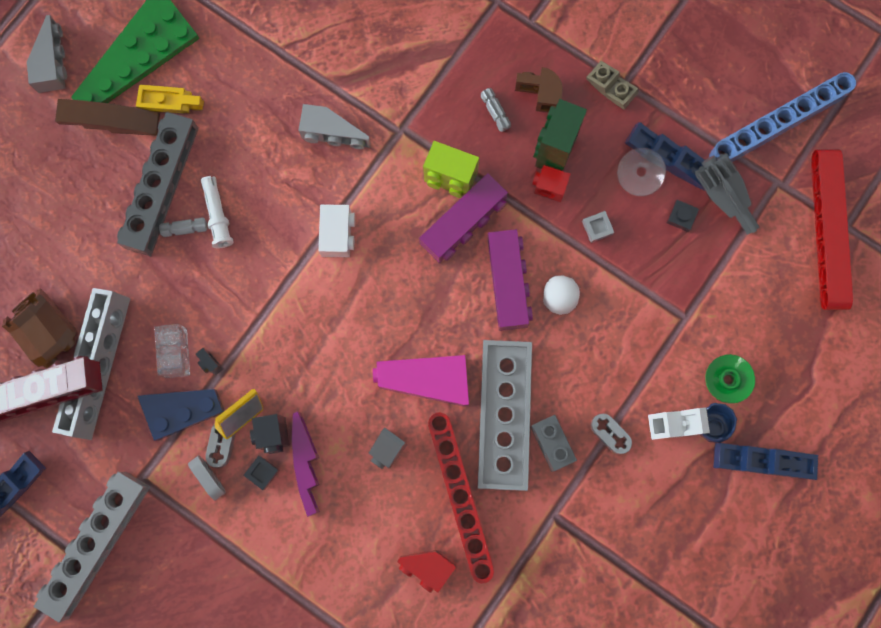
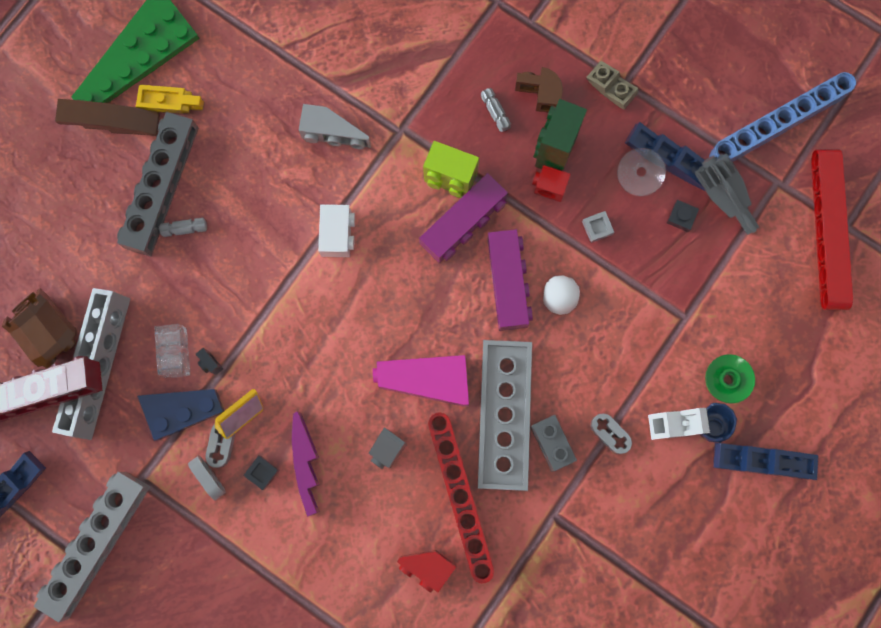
light grey slope [27,15,67,93] -> none
white pin [201,176,234,248] -> none
black brick [250,414,290,454] -> none

